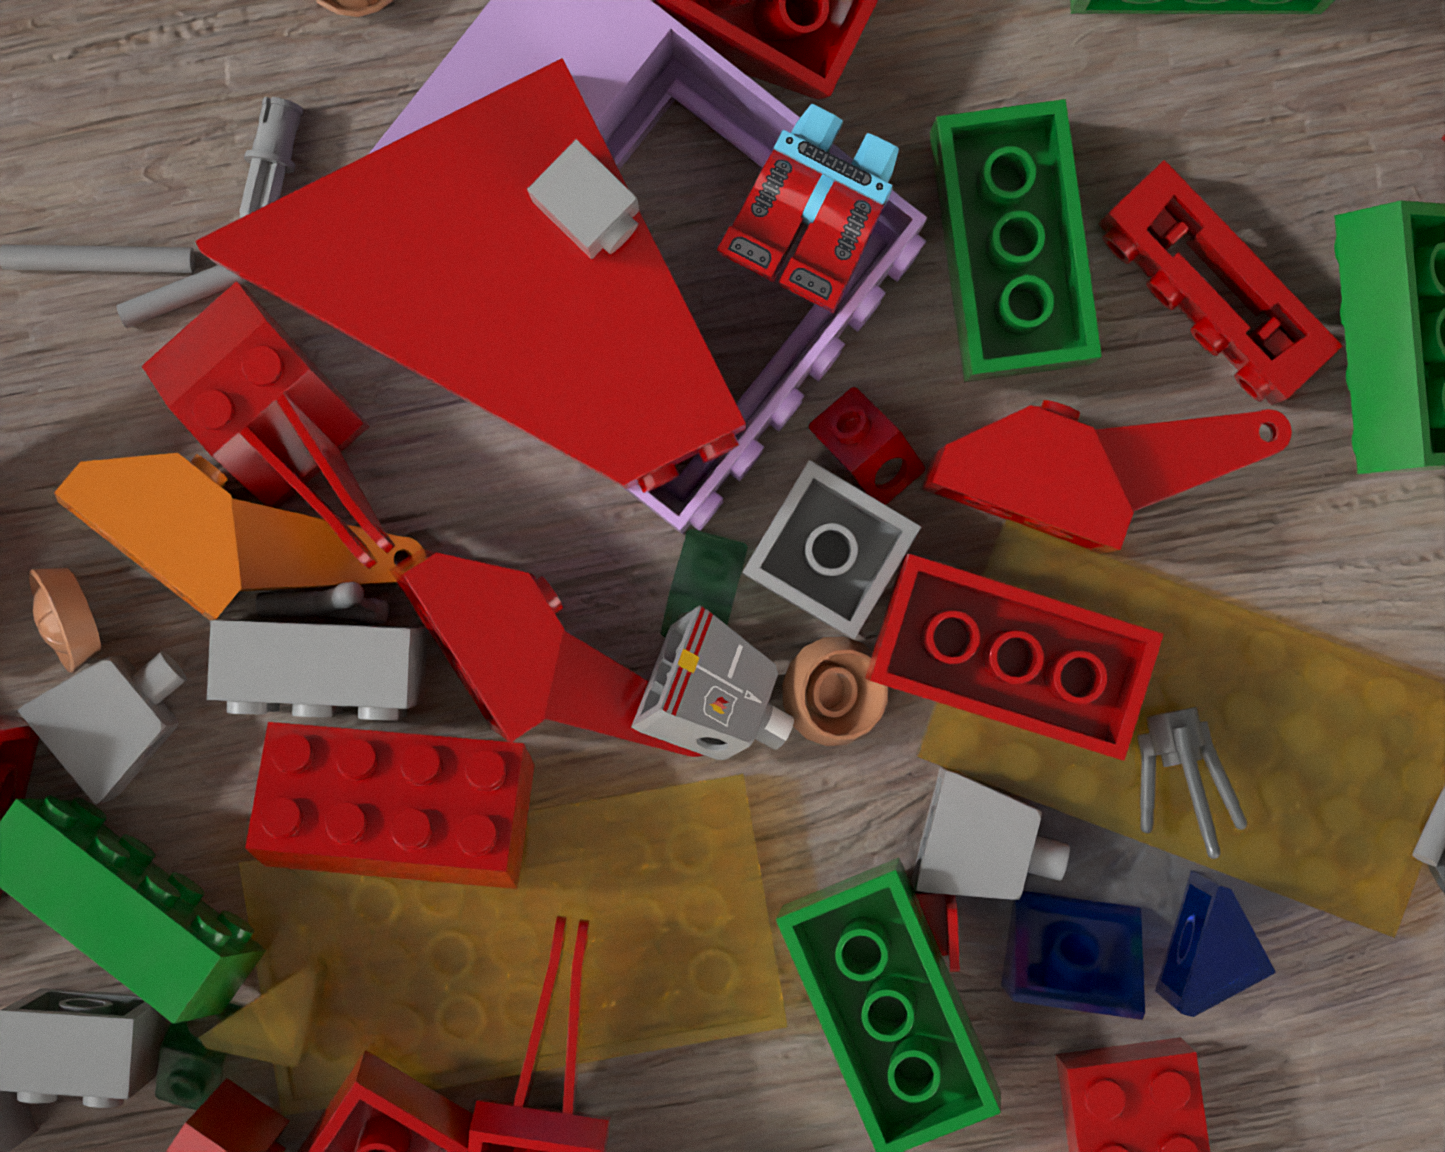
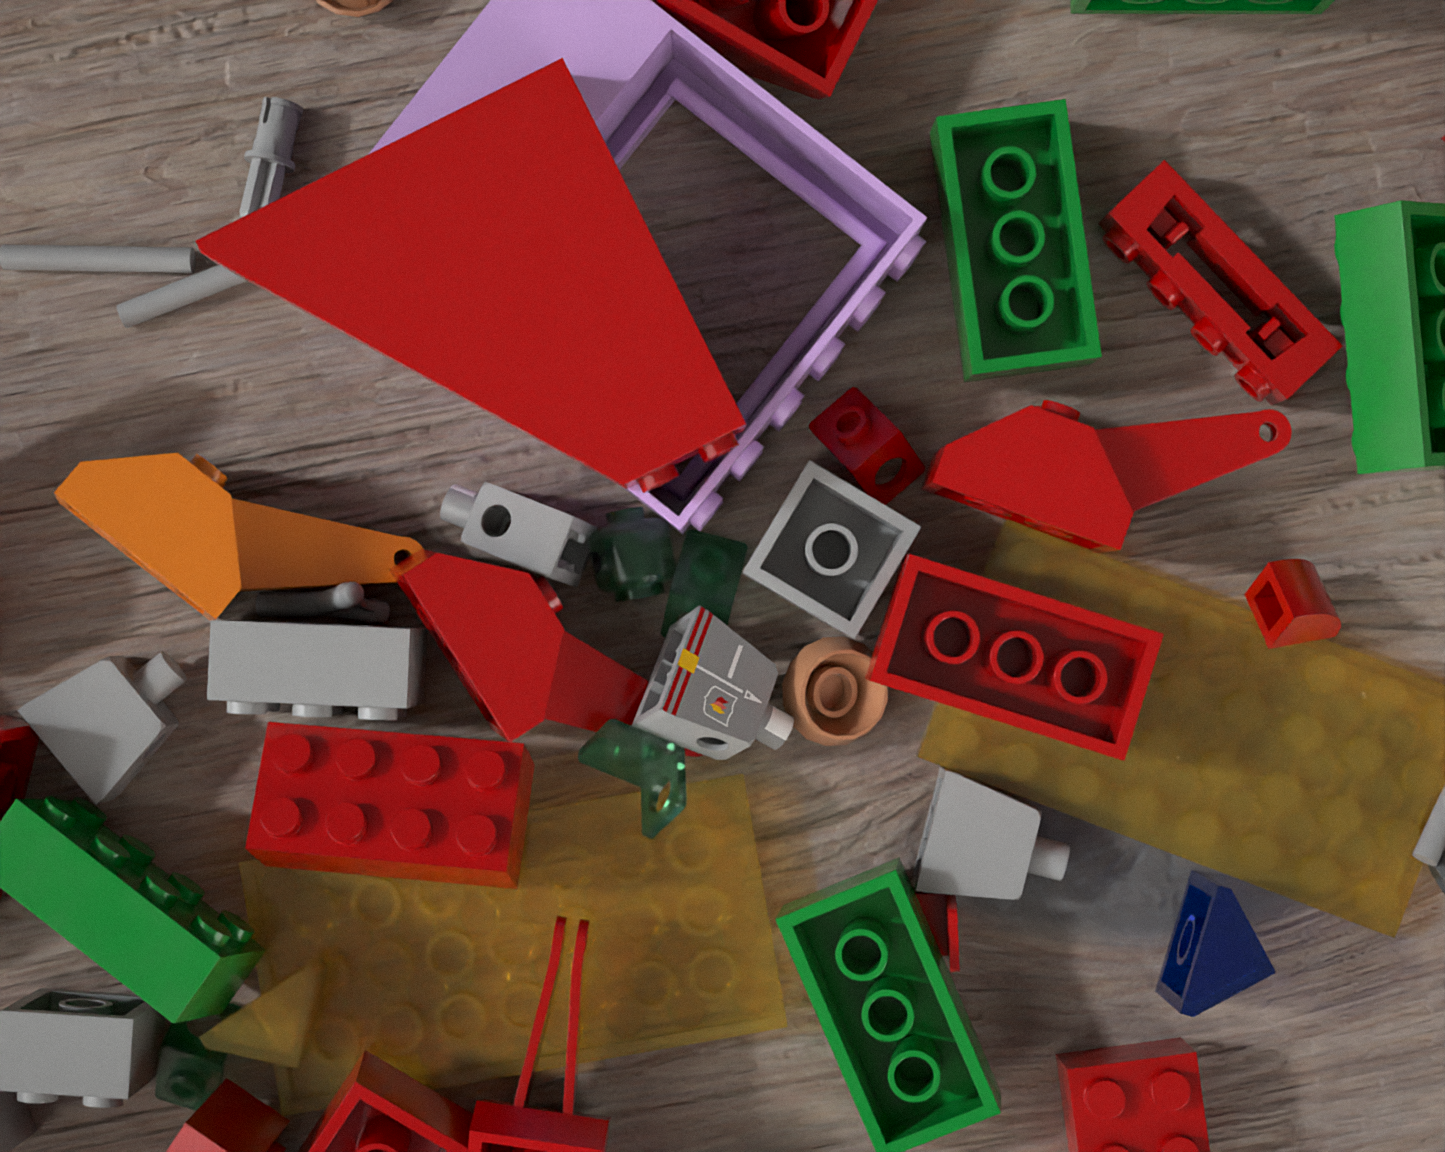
nougat hat [28,568,101,673] -> none
red slope [142,281,395,569] -> none
light grey brick [527,139,640,259] -> none
hips [717,104,899,313] -> none
clear blue slope [1001,891,1146,1020] -> none
dark grey plant [1137,707,1247,859] -> none
none -> light grey torso [440,481,601,587]
none -> clear green bracket [578,719,687,839]
none -> clear green head [588,507,677,603]
none -> red brick [1244,559,1341,649]

